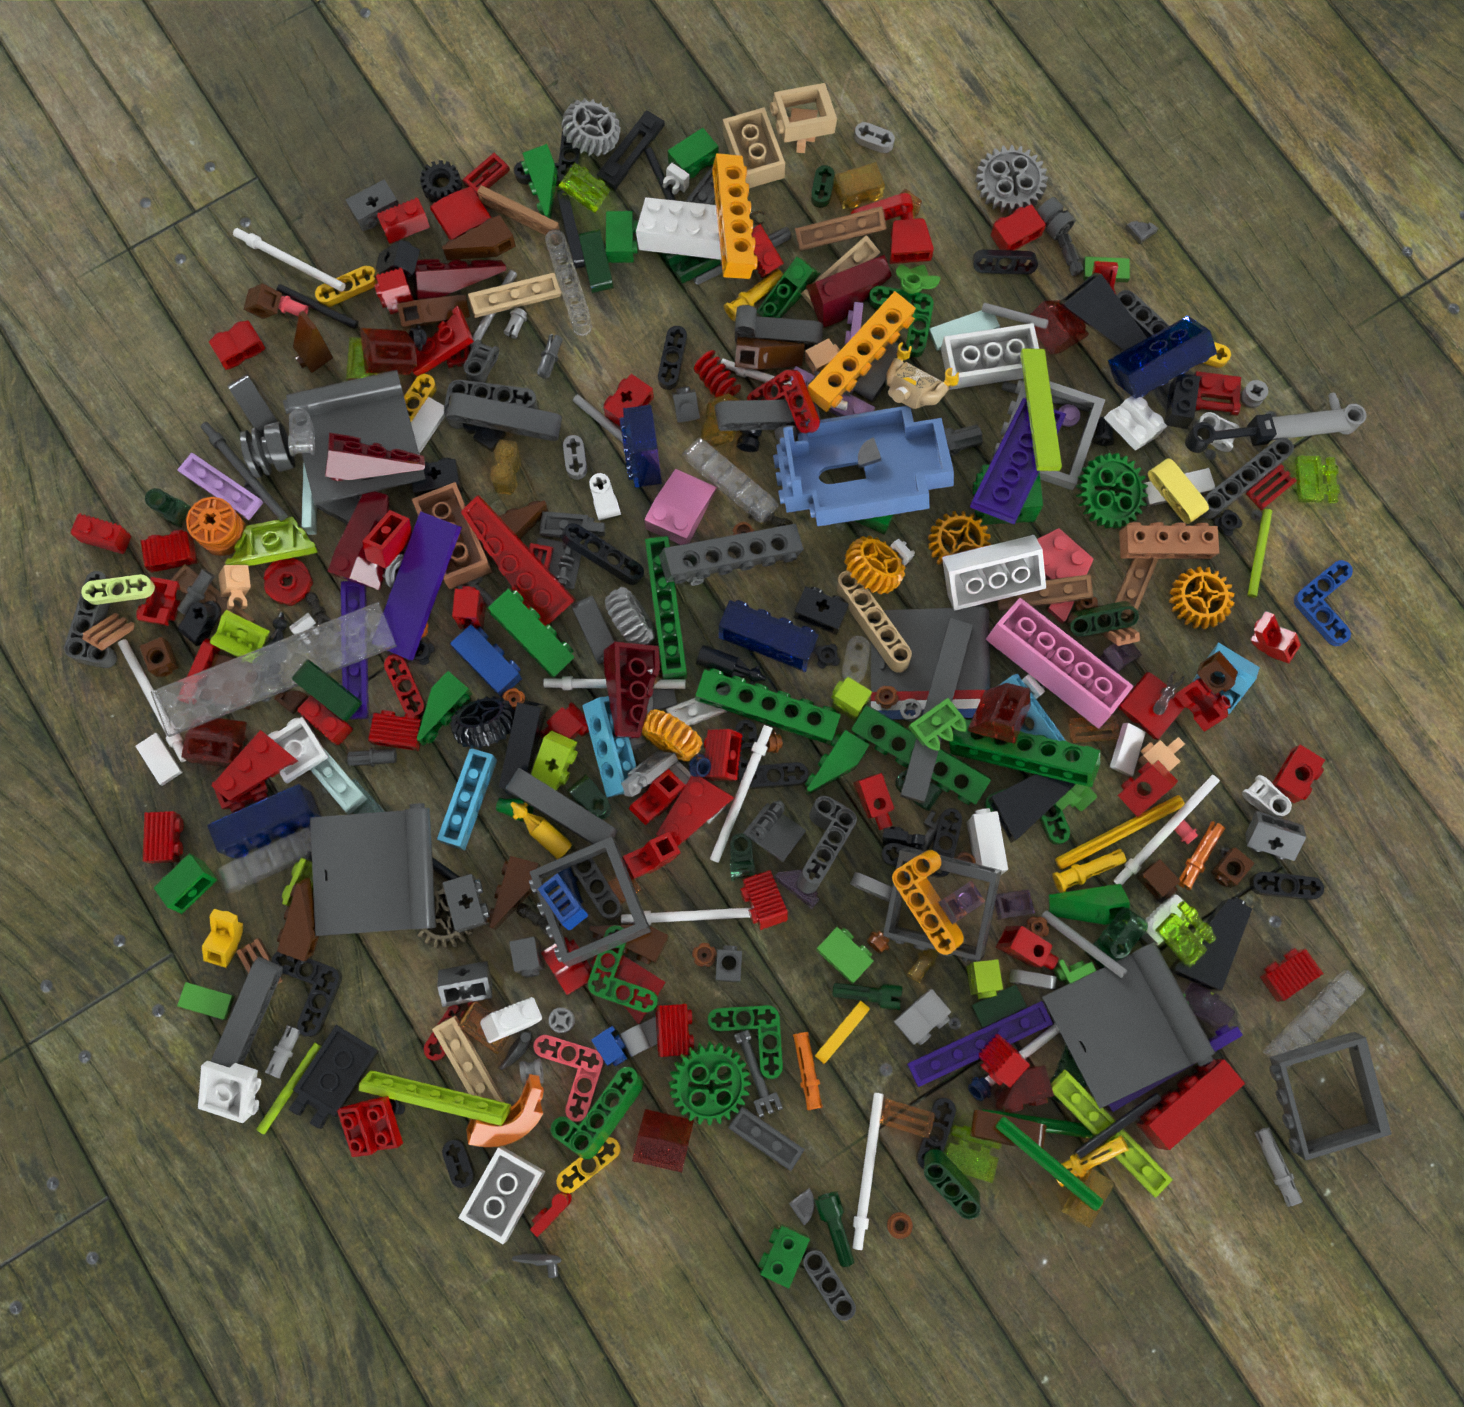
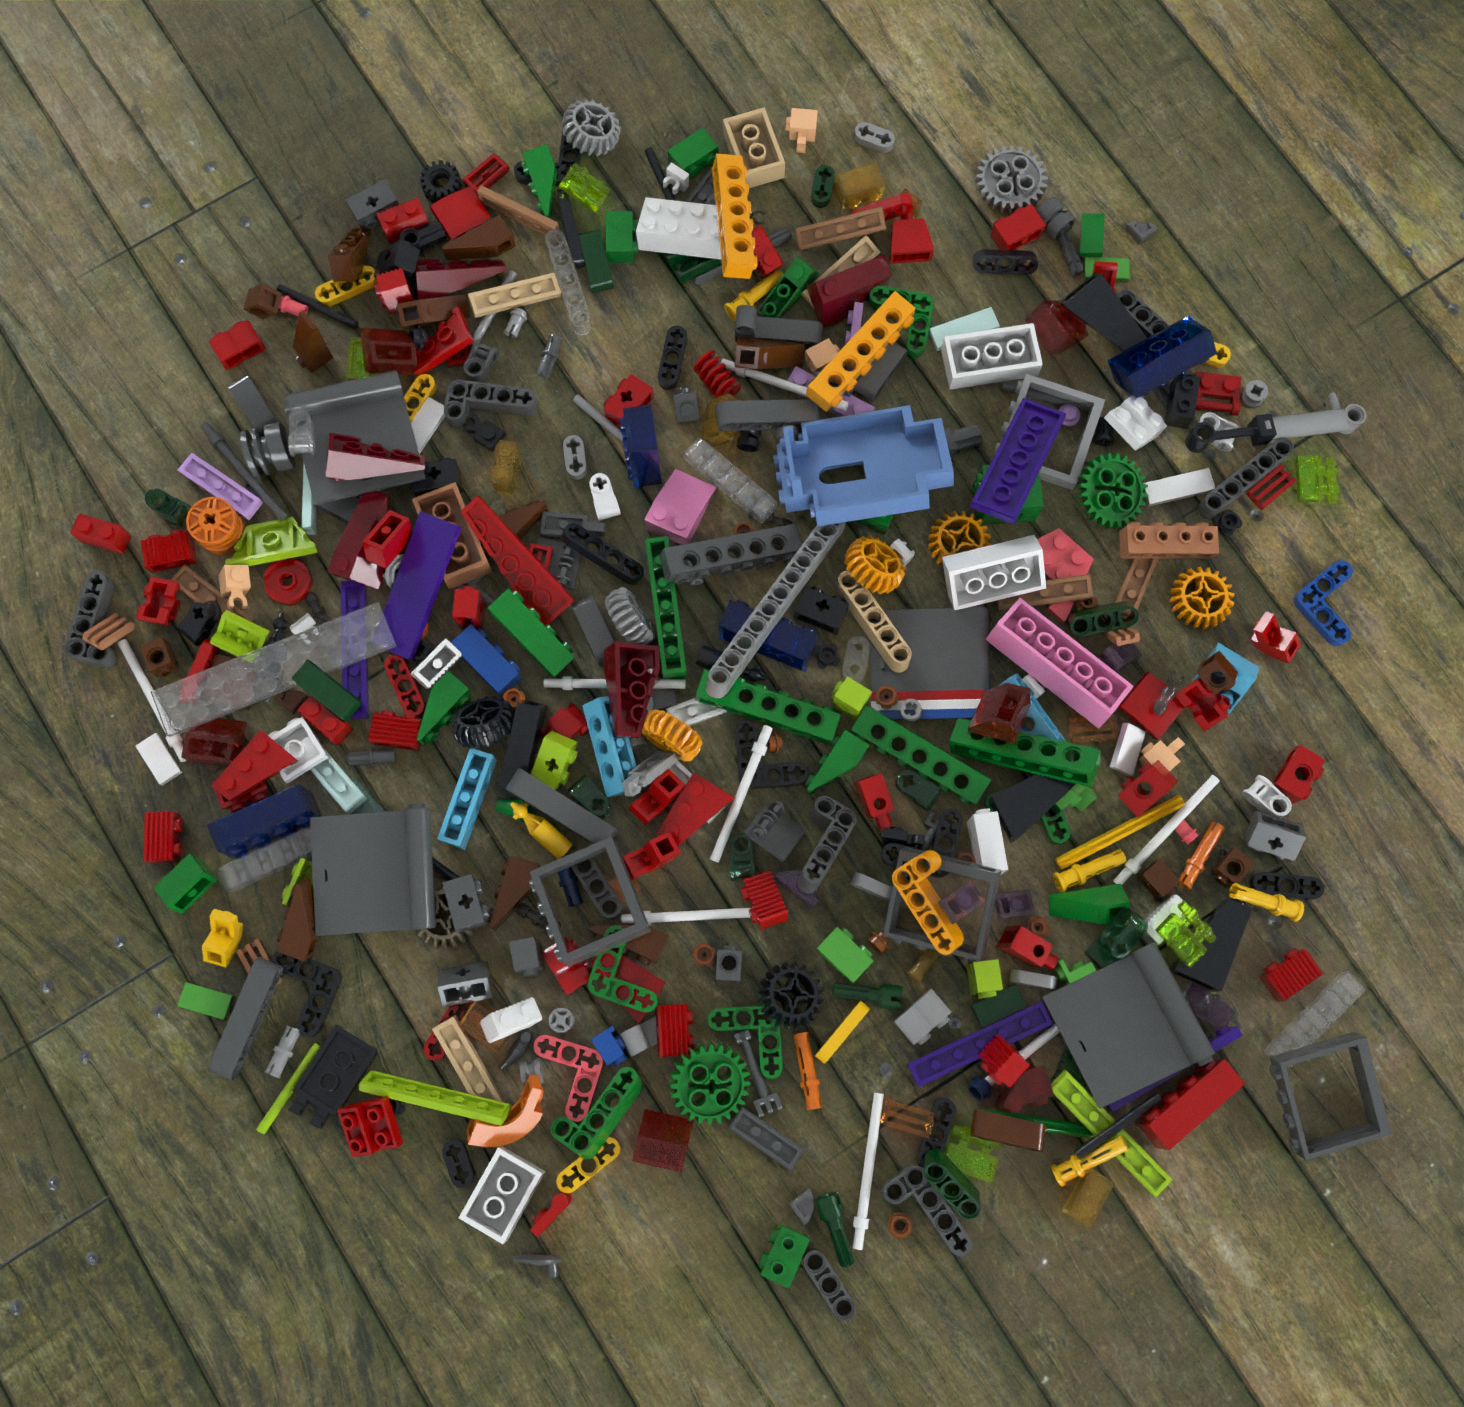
yellowish green beam [81,574,155,605] -> none
dark grey pin [177,569,215,615] -> none
white plate [198,1061,261,1123] -> none
white bar [233,228,346,292] -> none
dark grey beam [447,393,562,441] -> none
blue slope [538,873,588,930] -> none
black container [597,110,665,190] -> none
dark blue plate [689,754,711,777] -> none
red brick [703,729,743,781] -> none
red beam [747,370,820,433] -> none
tan window [770,83,837,143] -> none
flat silver tile [858,437,881,468] -> none
tan torso [886,342,959,409] -> none
bright green plate [896,264,940,294] -> none
dark grey tile [900,618,973,804] -> none
bright green plate [908,698,966,751] -> none
light grey bar [982,303,1049,329] -> none
green axle [996,1117,1104,1211] -> none
lime tile [1020,349,1062,471] -> none
light grey bar [1041,910,1127,978] -> none
light yellow beam [1148,458,1209,524] -> none
lime bar [1247,509,1272,598] -> none
light grey pin [1254,1127,1303,1207] -> none
none -> reddish brown slope [328,228,371,282]
none -> black piece [400,220,447,257]
none -> white brick [411,638,462,689]
none -> light grey beam [706,522,846,698]
none -> black gear [757,962,824,1030]
none -> dark grey beam [881,1164,972,1257]
none -> green slope [1080,214,1105,257]
none -> yellow pin [1229,883,1304,922]

